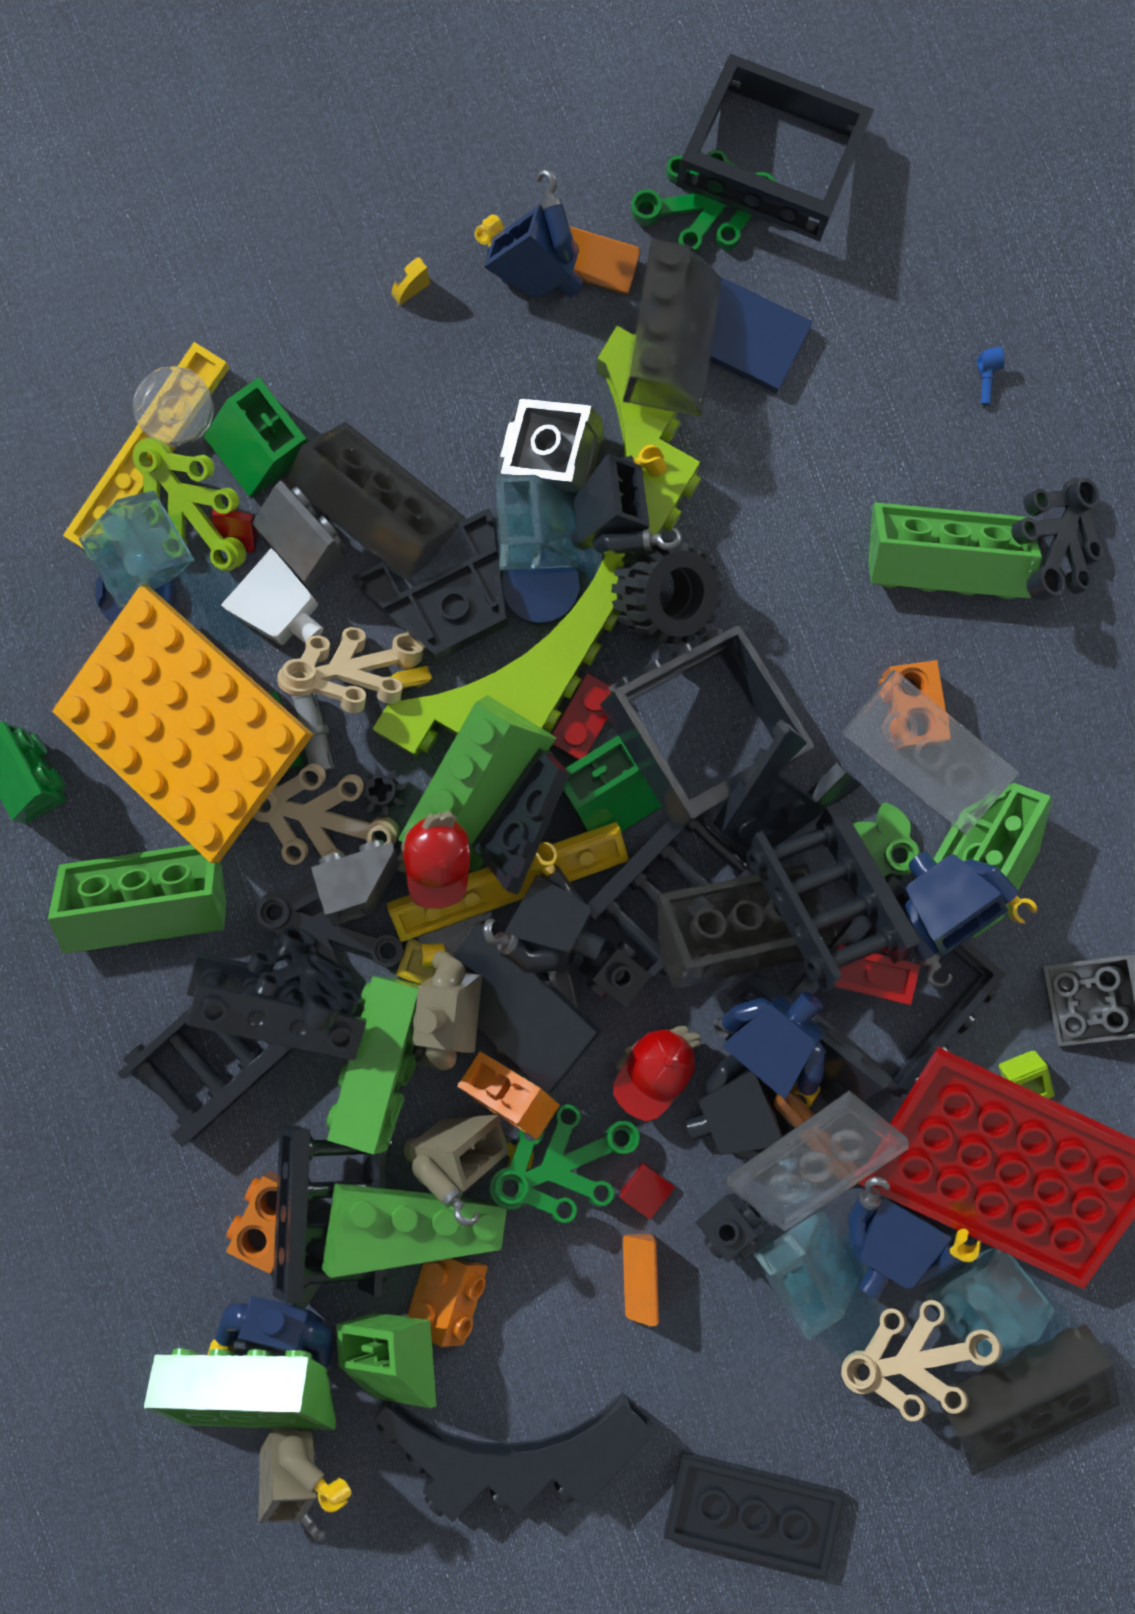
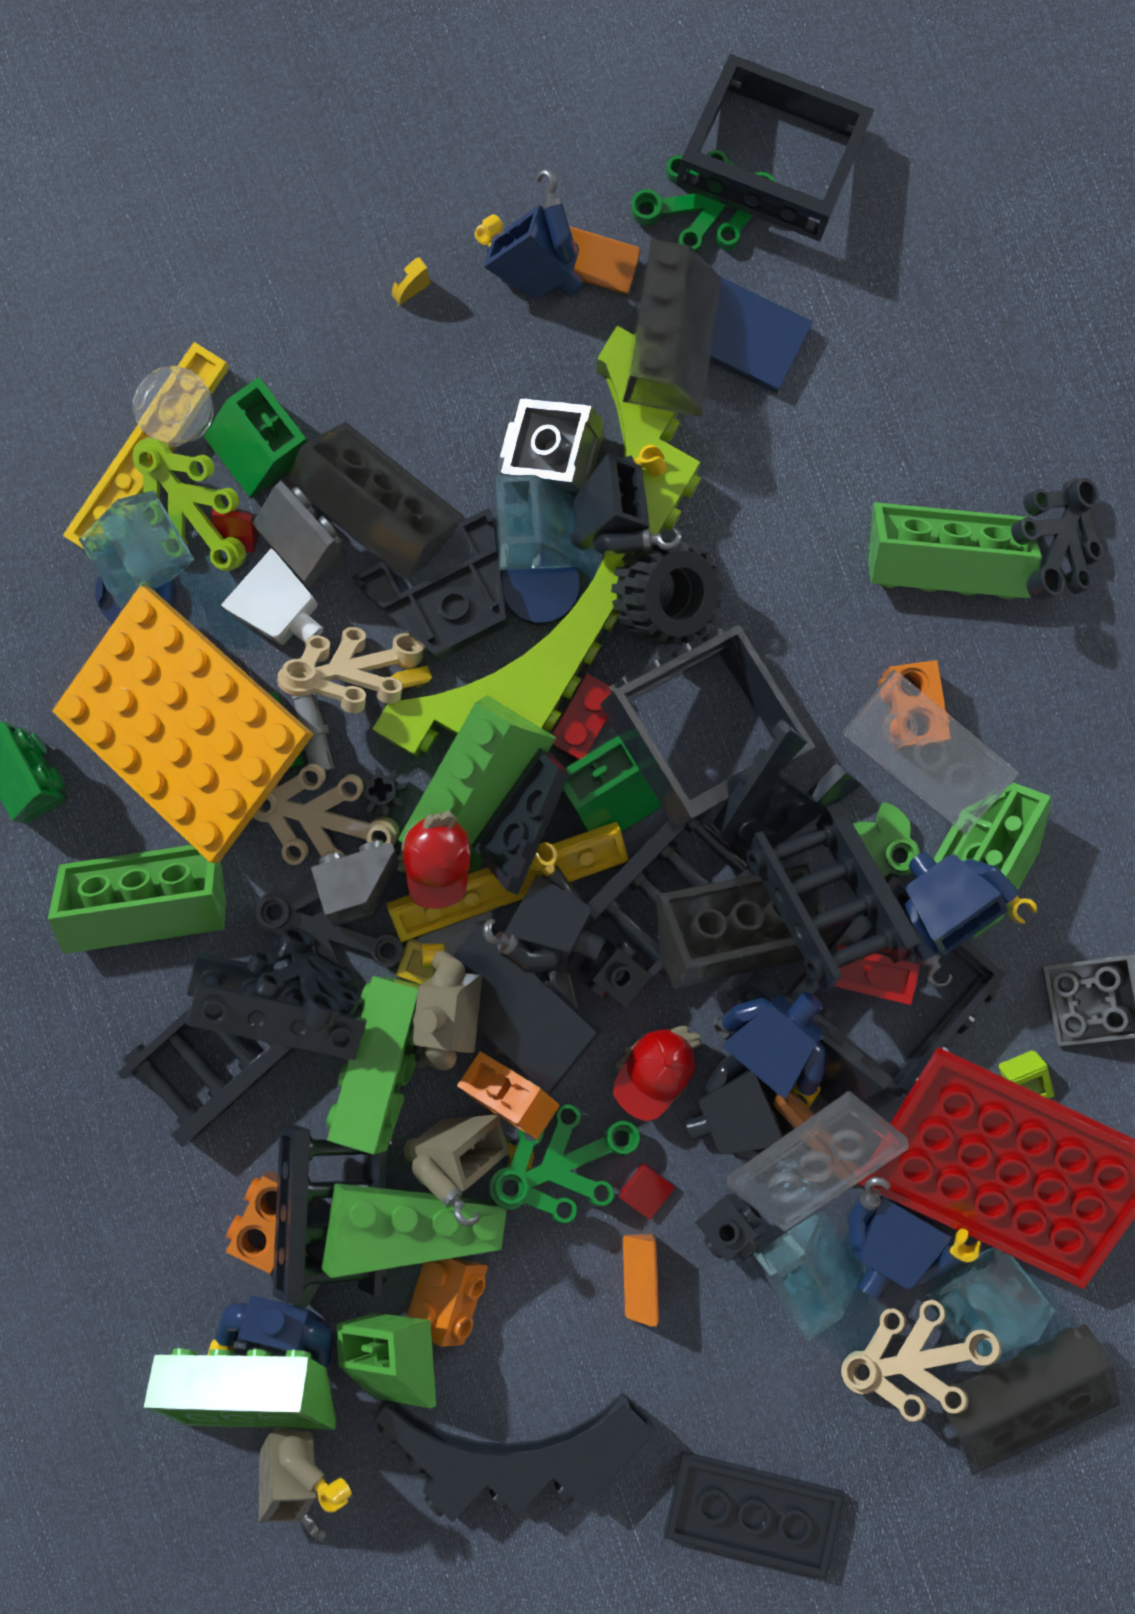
blue hand [977,347,1005,405] -> none

